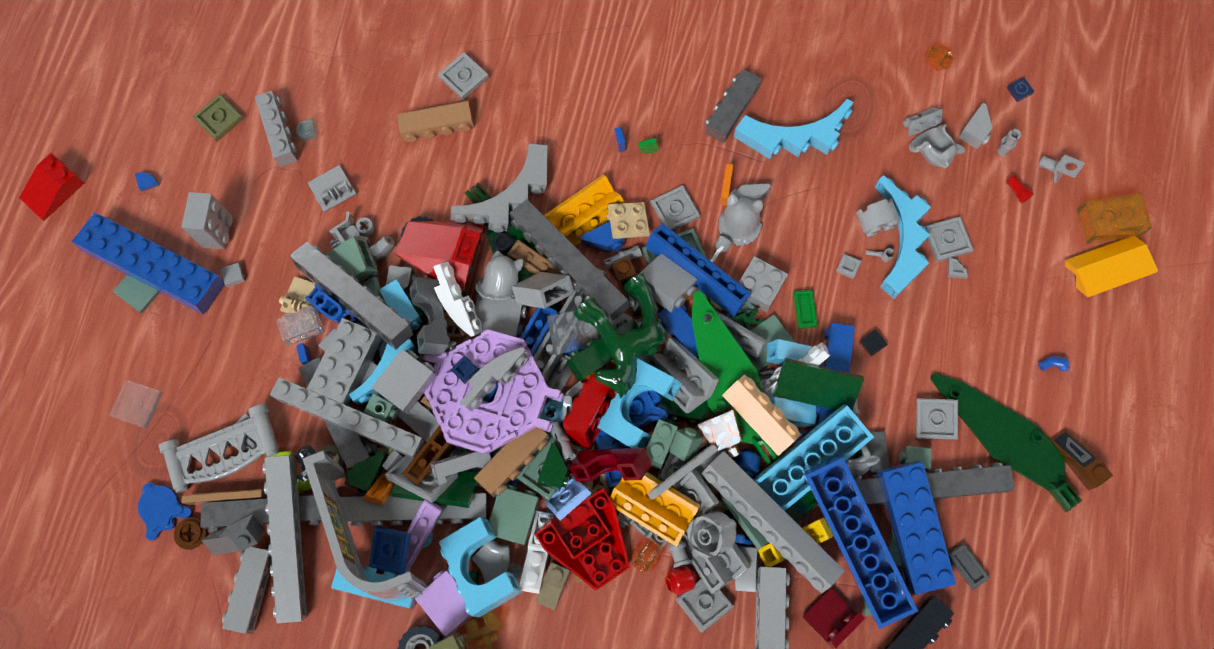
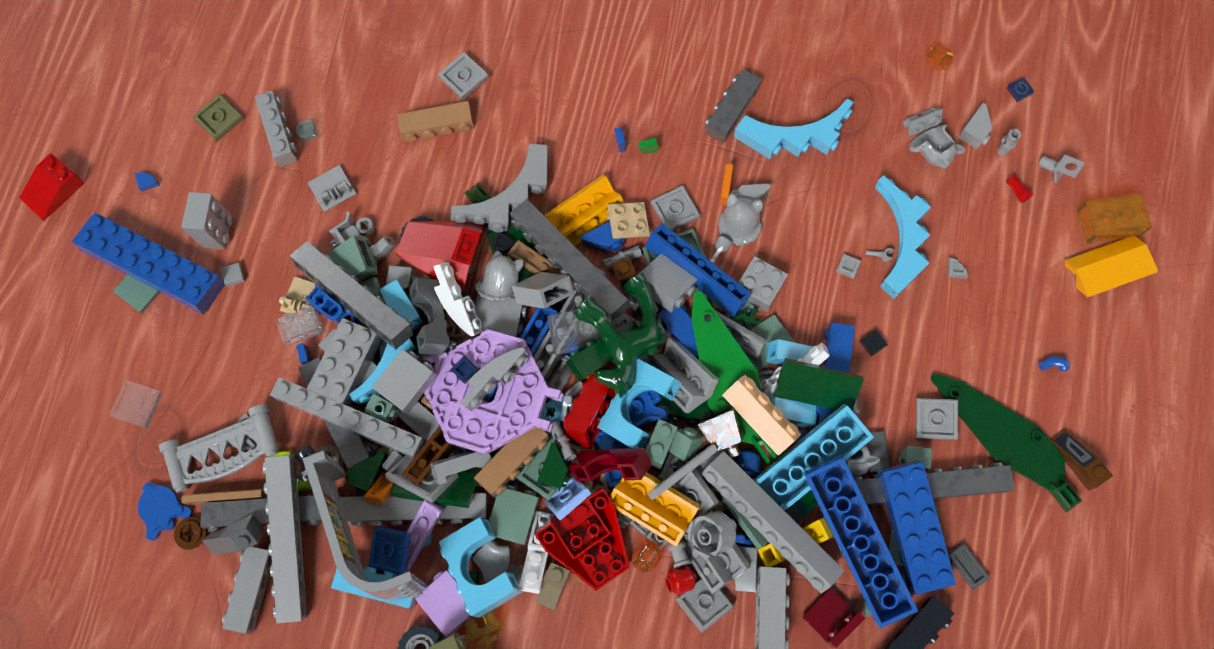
green tile [793,290,818,330] -> none
light grey brick [856,199,900,238] -> none
light grey tile [924,216,974,262] -> none

